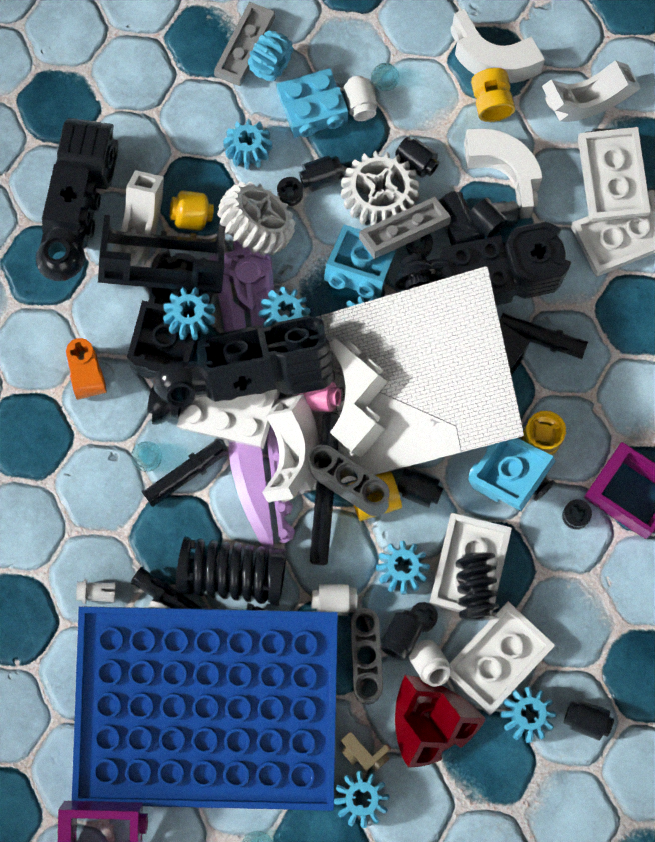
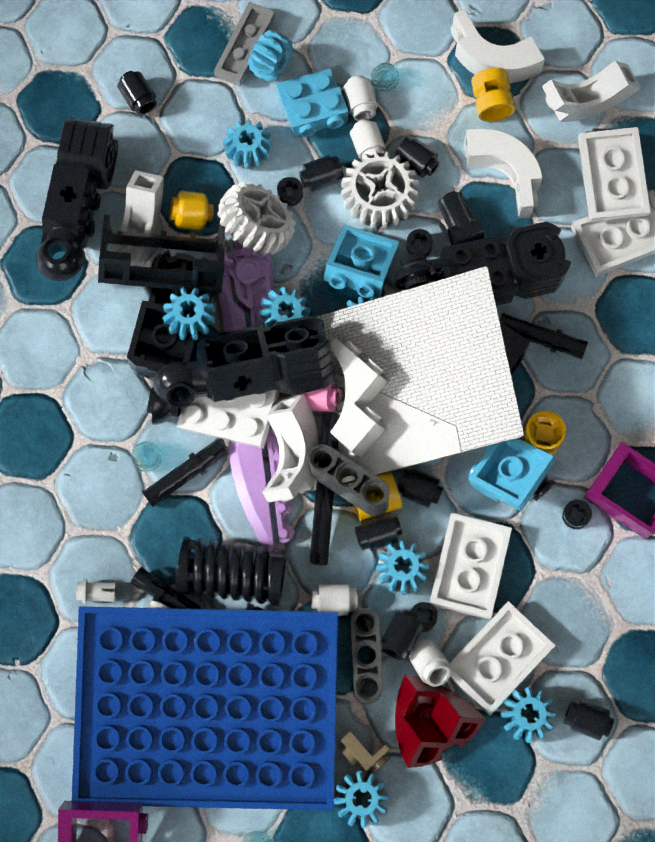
orange piece [66,338,107,400] -> none
light grey plate [359,197,451,259] -> none
black piece [455,552,499,621] -> none
black piece [468,198,521,238] -> none
none -> black brick [117,71,157,115]
none -> white brick [350,119,386,160]
none -> black brick [354,513,403,551]

